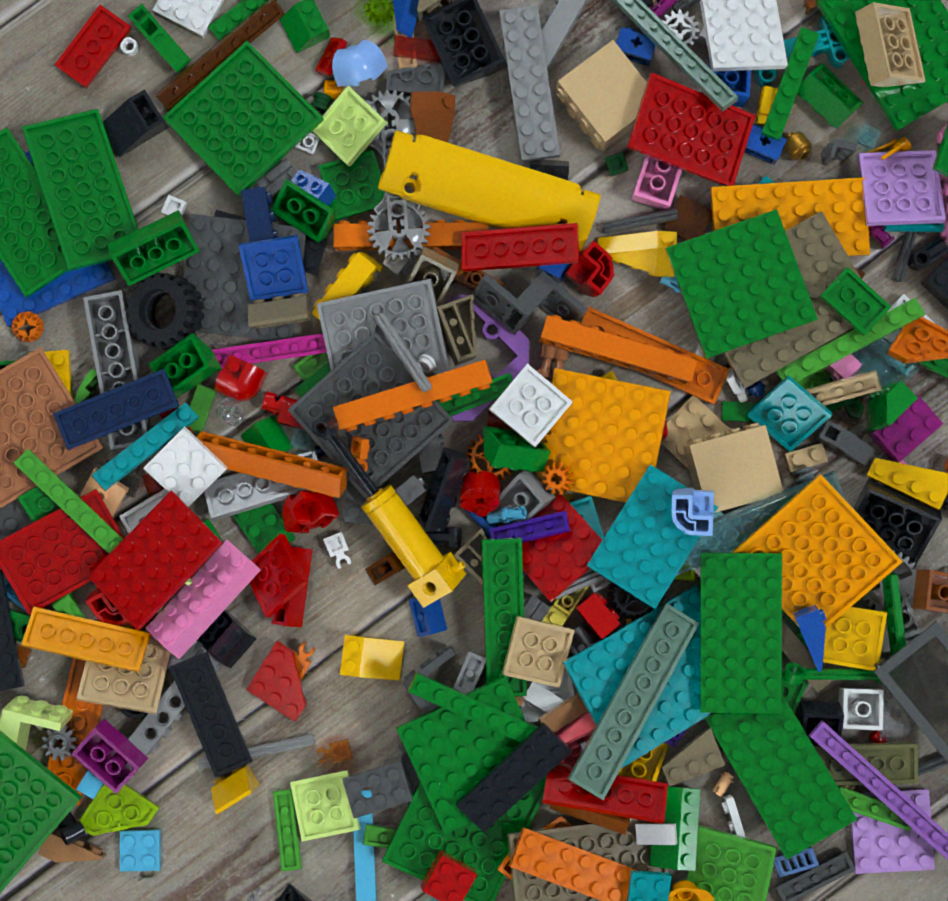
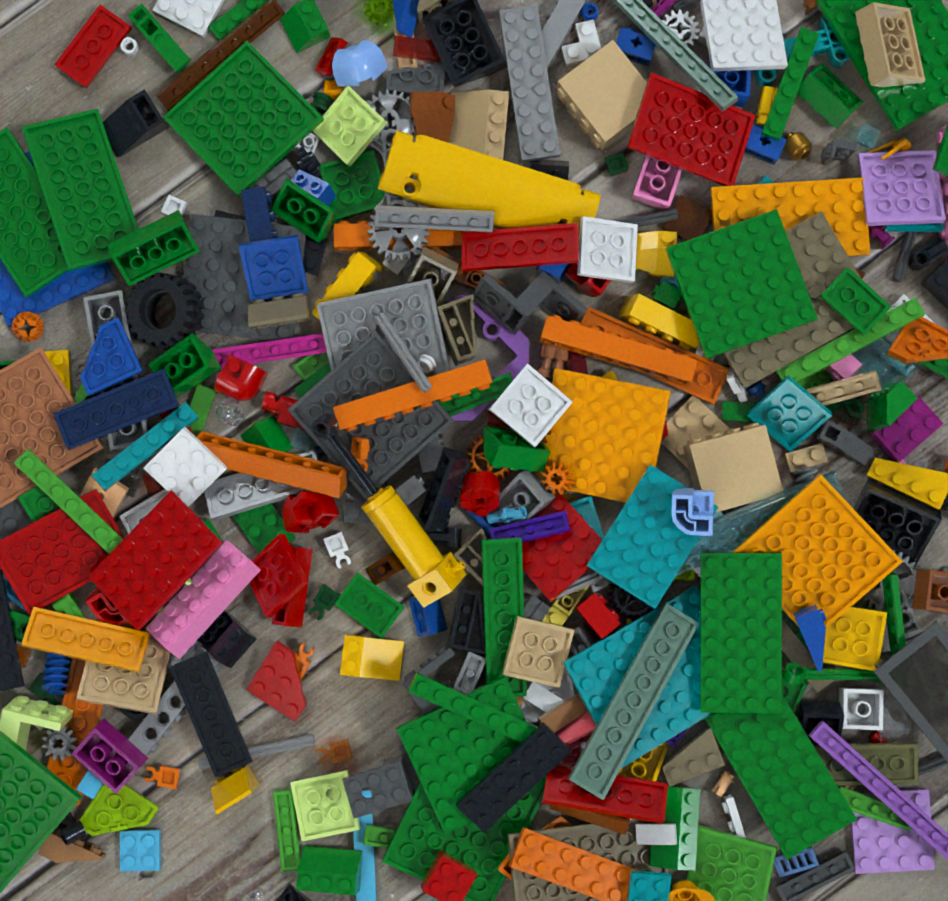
none -> dark green plate [28,673,64,706]
none -> blue piece [41,653,70,695]
none -> blue plate [80,318,144,396]
none -> orange plate [144,765,181,789]
none -> black gear [295,146,321,177]
none -> green slope [296,845,362,896]
none -> dark green plate [309,584,341,621]
none -> green plate [334,572,405,639]
none -> light grey plate [375,205,494,232]
none -> black wedge [447,588,485,654]
none -> tan slope [448,90,509,160]
none -> white plate [561,19,601,67]
none -> dark red plate [566,351,588,374]
none -> white plate [577,216,638,283]
none -> blue plate [580,2,599,21]
none -> yellow wedge [617,294,699,351]
none -> green brick [651,281,682,310]

